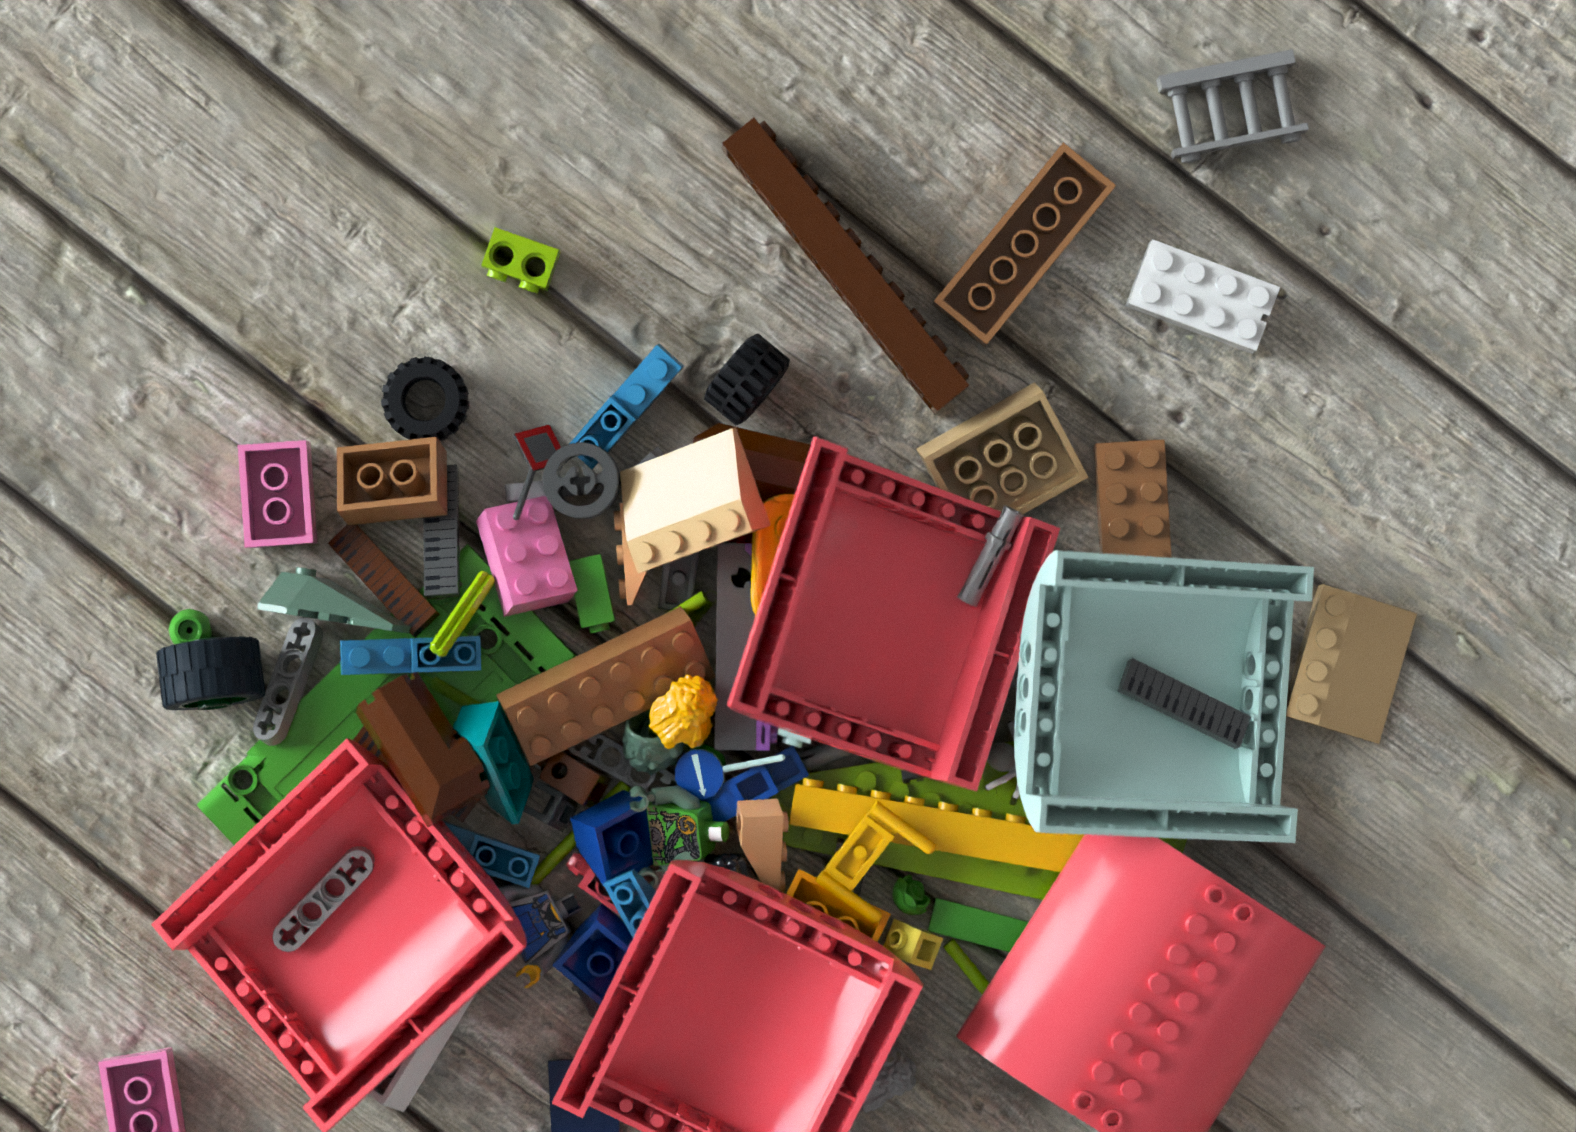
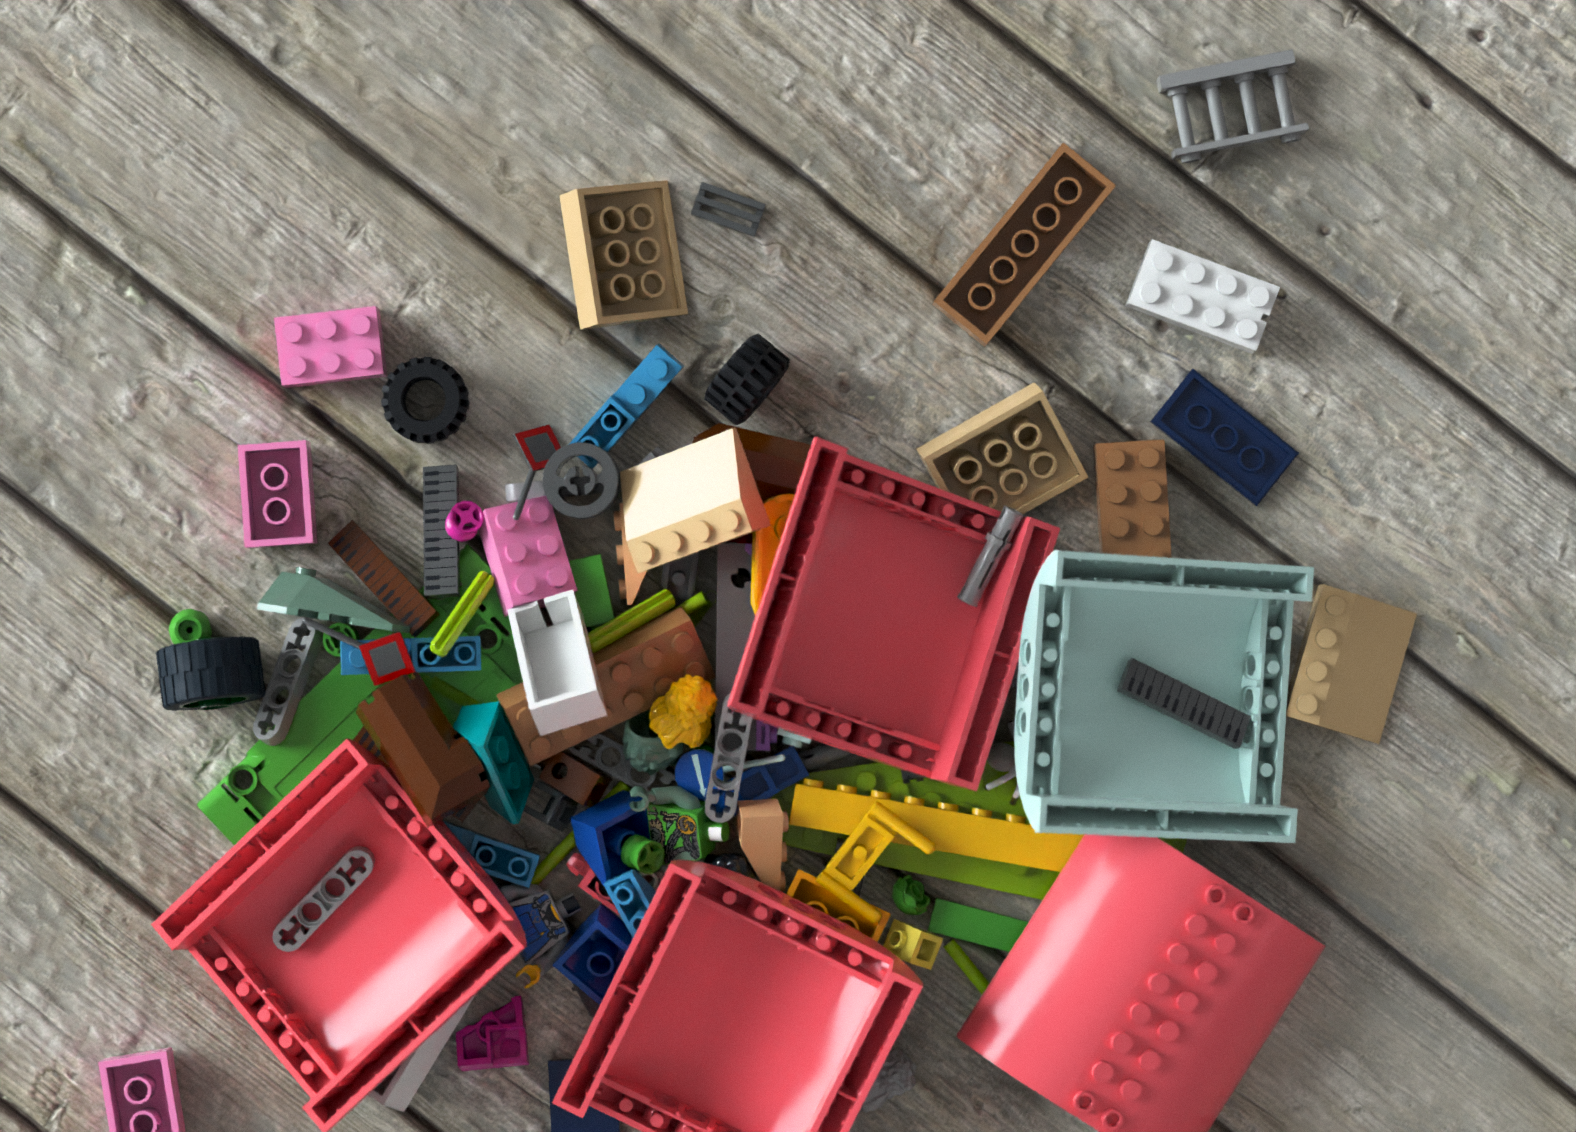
medium nougat brick [337,437,448,525] -> none
lime brick [481,227,561,294] -> none
reddish brown brick [722,118,970,415] -> none
none -> bright pink brick [274,306,387,388]
none -> piece [302,617,416,686]
none -> bright green wheel [322,623,360,657]
none -> dark pink wheel [445,501,484,542]
none -> dark pink slope [456,996,529,1072]
none -> white piece [507,589,607,736]
none -> tan slope [559,180,688,330]
none -> lime axle [588,589,675,653]
none -> bright green wheel [621,834,664,874]
none -> dark grey tile [691,182,766,237]
none -> light grey beam [705,693,752,823]
none -> dark blue tile [1150,369,1299,506]

